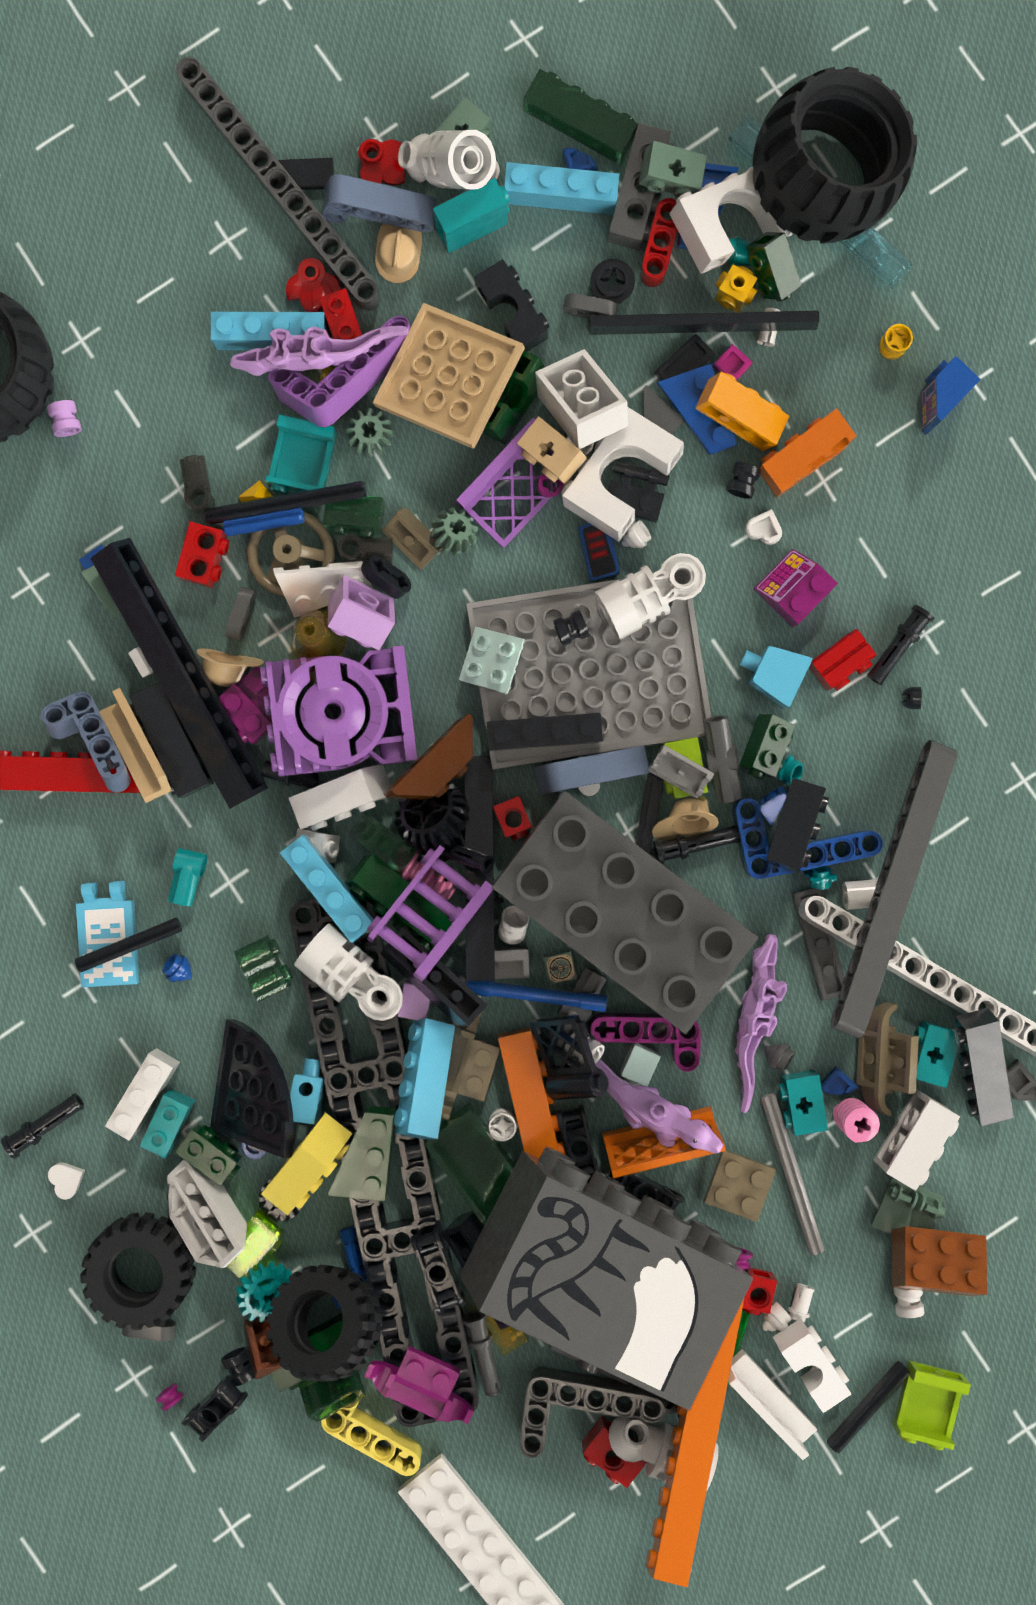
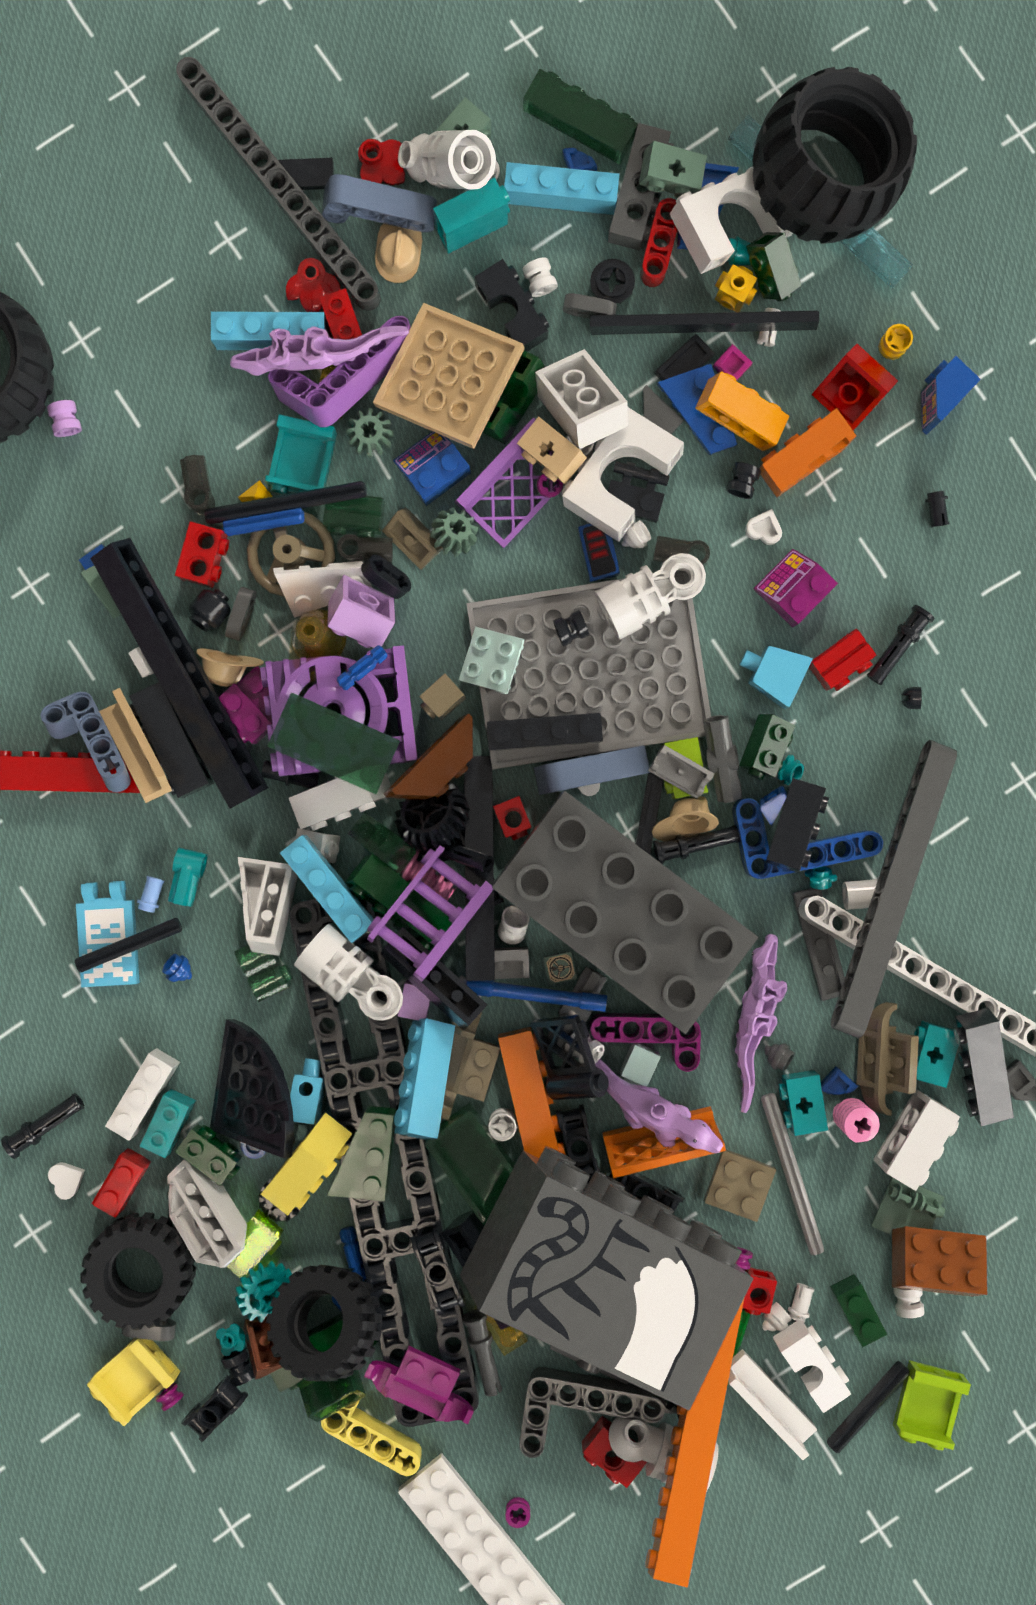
none -> light yellow panel [87,1338,180,1426]
none -> red brick [91,1148,151,1218]
none -> light blue pin [137,876,164,913]
none -> black head [188,589,231,632]
none -> teal plate [216,1323,246,1356]
none -> white wedge [238,857,298,956]
none -> clear green piece [267,692,400,795]
none -> blue axle [337,645,388,691]
none -> blue slope [393,431,471,506]
none -> dark tan brick [419,674,466,721]
none -> magenta bush [505,1497,530,1528]
none -> white wheel [522,258,558,297]
none -> clear smoke piece [653,536,710,567]
none -> red slope [811,344,898,431]
none -> dark green brick [830,1274,888,1348]
none -> black pin [925,491,950,528]

